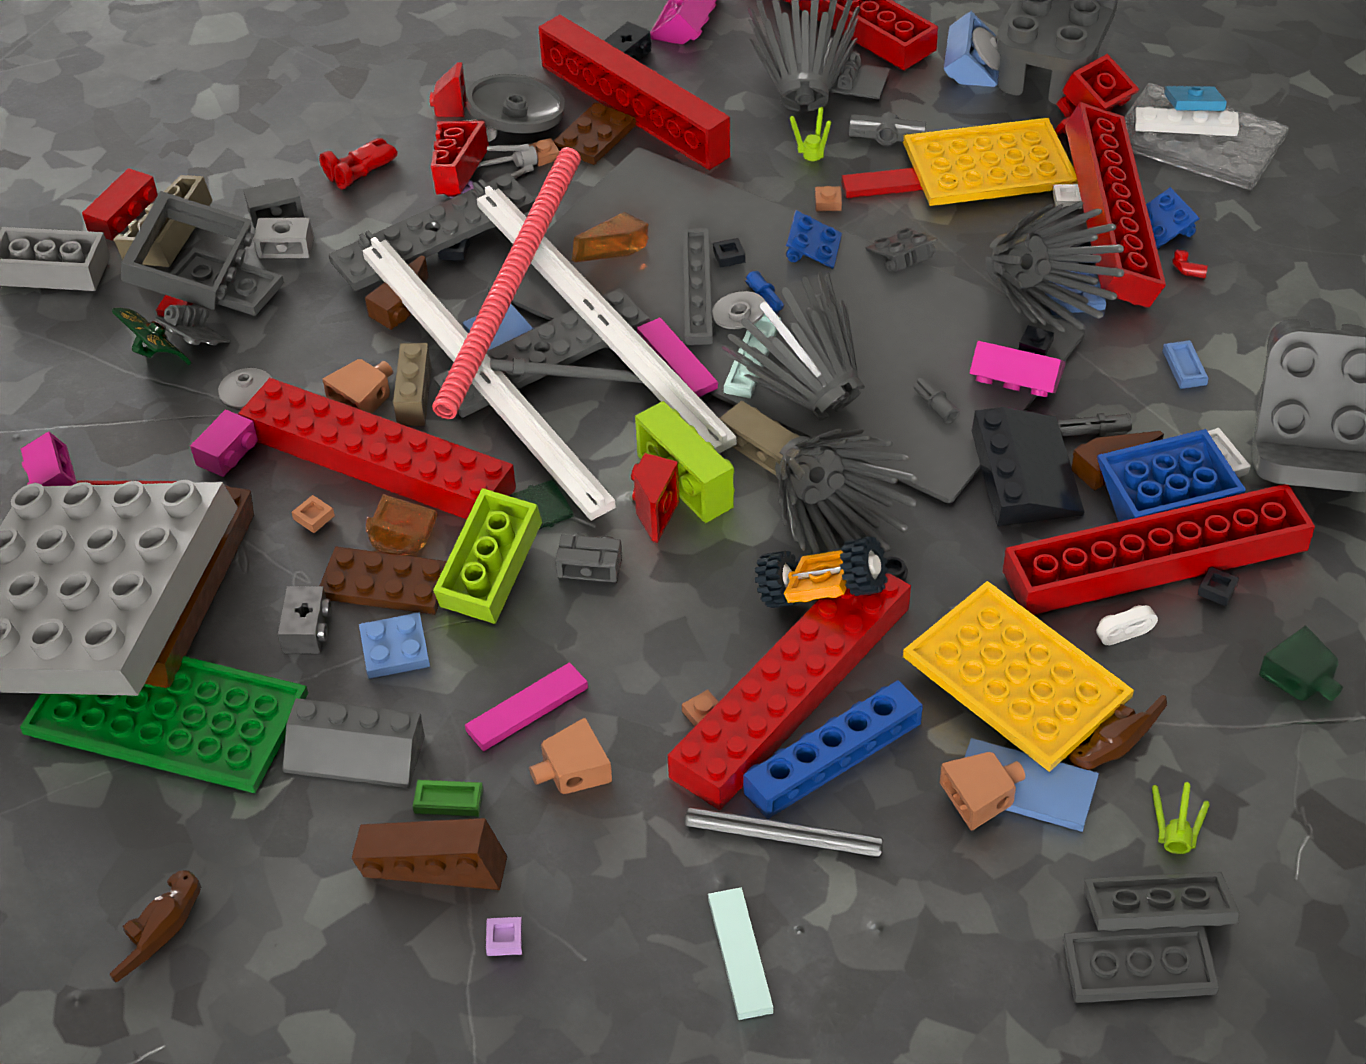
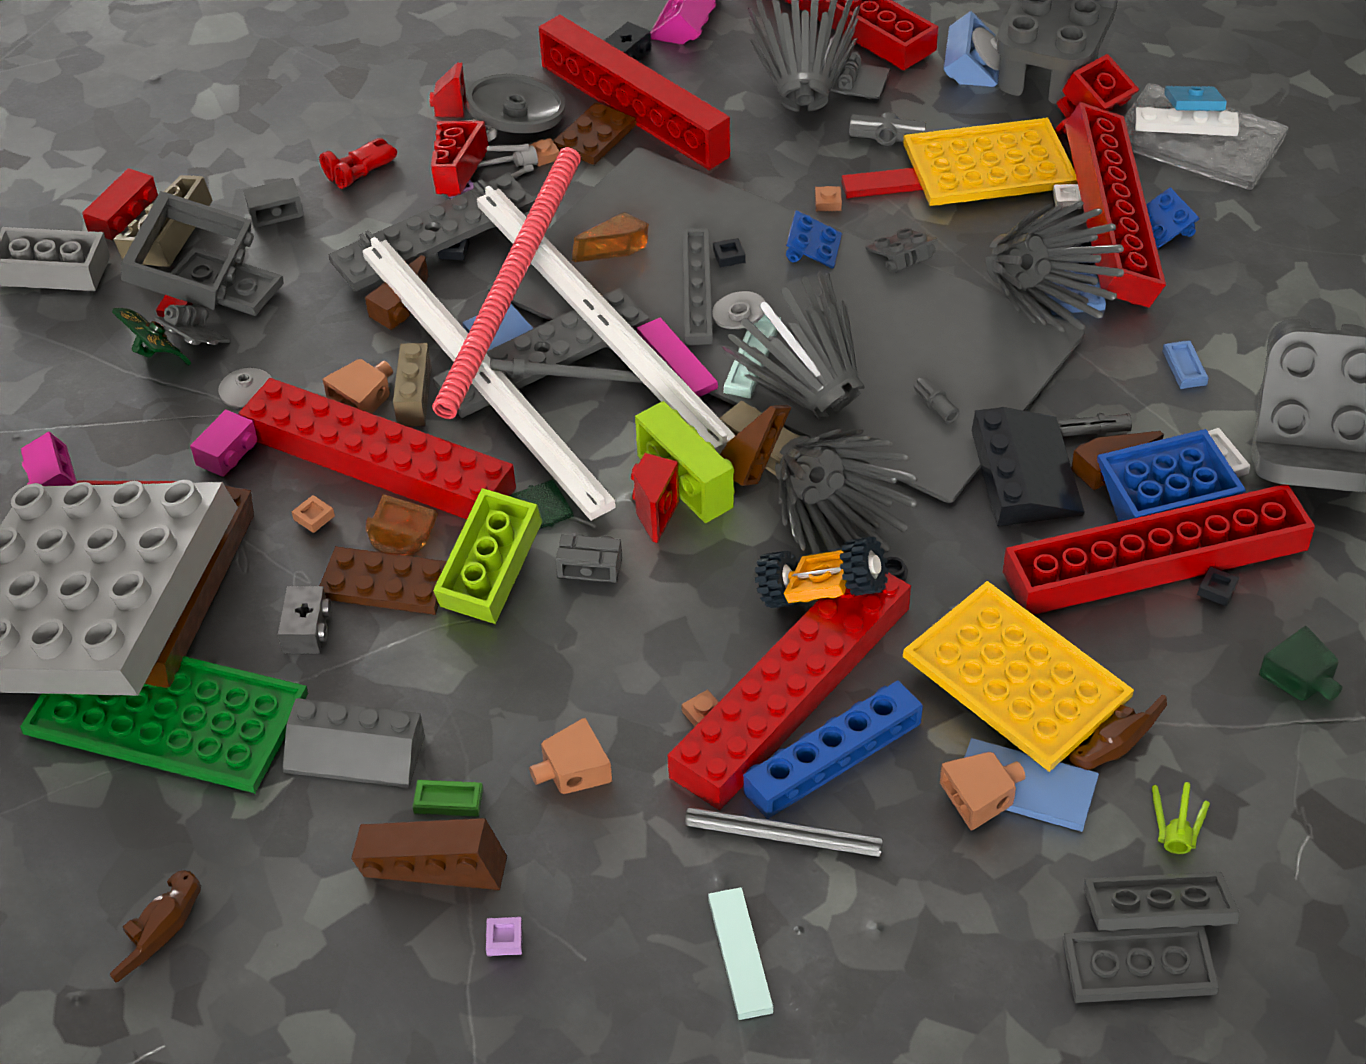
light grey brick [253,218,314,258] -> none
medium blue plate [359,612,430,679] -> none
dark pink tile [465,662,588,752] -> none
blue axle [745,271,784,314] -> none
lime plant [790,107,831,161] -> none
dark pink slope [969,340,1066,398] -> none
black plate [1018,325,1054,356] -> none
white plate [1096,605,1158,645] -> none
red arm [1172,250,1208,278] -> none
none -> reddish brown slope [720,405,792,486]

